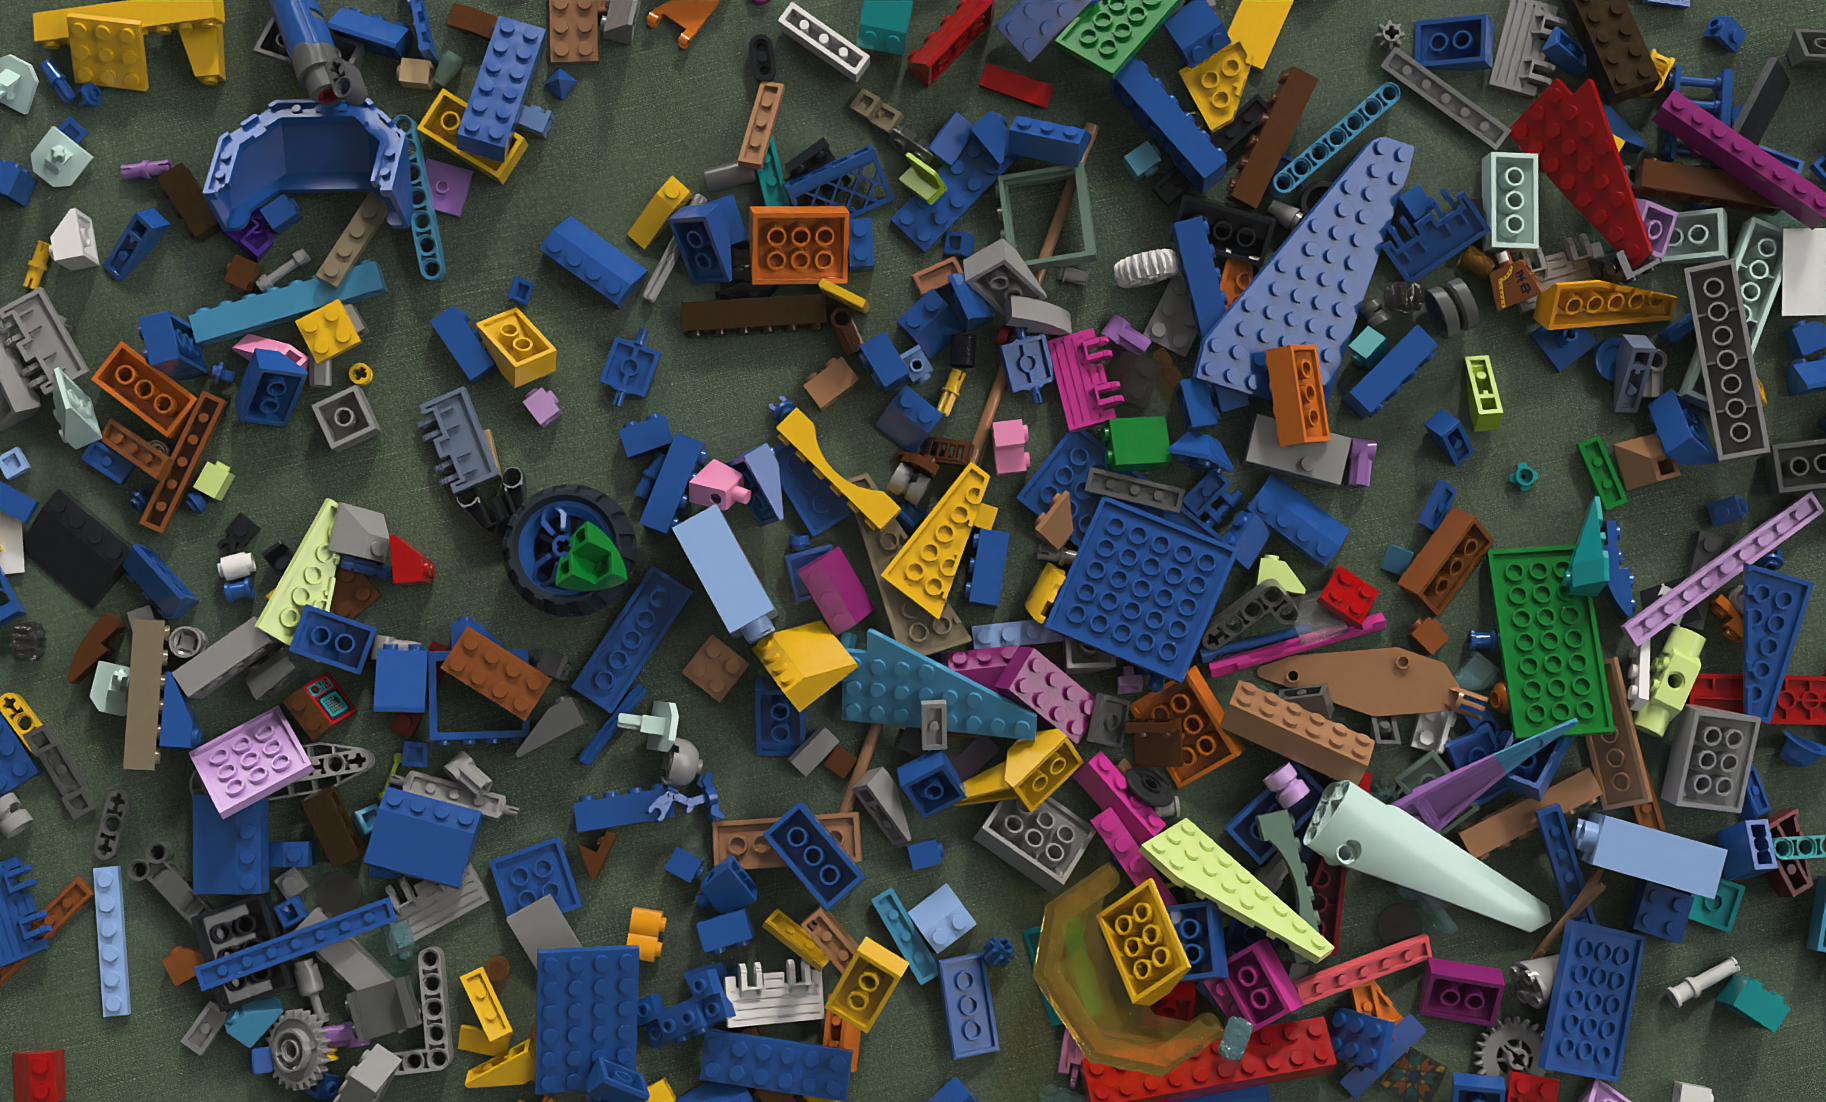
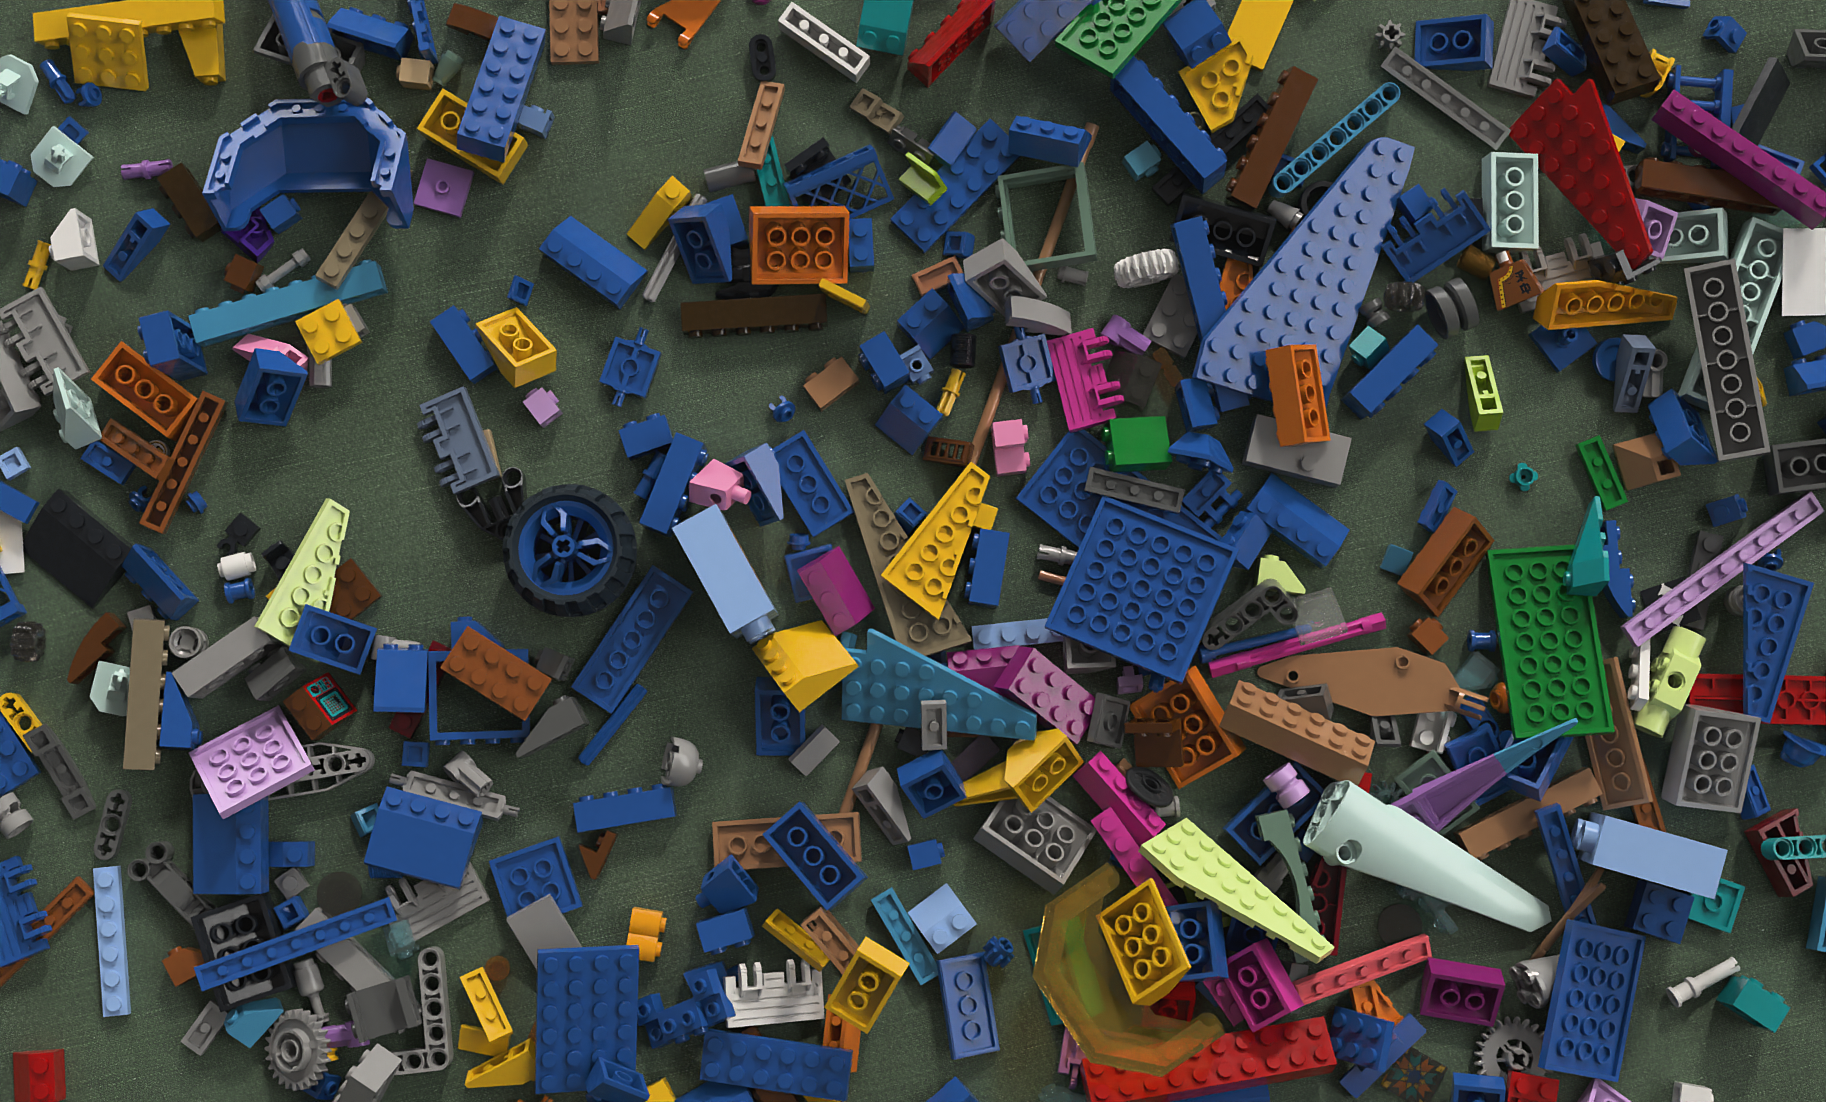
yellowish green brick [193,461,235,501] -> none
blue plate [210,361,235,385] -> none
blue slope [247,1047,273,1074] -> none
dark brown brick [301,785,365,868] -> none
light grey brick [311,385,382,453] -> none
light grey slope [327,502,390,563] -> none
blue axle [340,554,389,579] -> none
yellow bush [349,363,373,386] -> none
lime hinge [378,753,403,801] -> none
red slope [389,534,436,587] -> none
dark azure beam [393,115,447,281] -> none
blue slope [544,67,578,100] -> none
green brick [556,521,628,591] -> none
light aqua piece [617,701,679,752] -> none
blue piece [644,771,724,823] -> none
blue brick [664,846,705,883] -> none
medium nougat plate [682,634,750,702] -> none
yellow arch [776,407,901,532] -> none
reddish brown tile [824,745,857,779] -> none
reddish brown piece [831,307,864,357] -> none
light grey wheel [887,462,931,506] -> none
reddish brown wing [893,451,940,482] -> none
blue slope [969,110,1007,170] -> none
red tile [979,63,1054,110] -> none
dark red tile [995,324,1013,347] -> none
yellow slope [1024,562,1066,624] -> none
medium nougat slope [1034,490,1073,553] -> none
clear light blue gear [1218,1016,1253,1061] -> none
red plate [1316,565,1379,629] -> none
medium lavender piece [1347,438,1377,487] -> none
blue plate [1657,312,1695,344] -> none
orange slope [1709,594,1743,642] -> none
blue brick [1716,819,1778,881] -> none

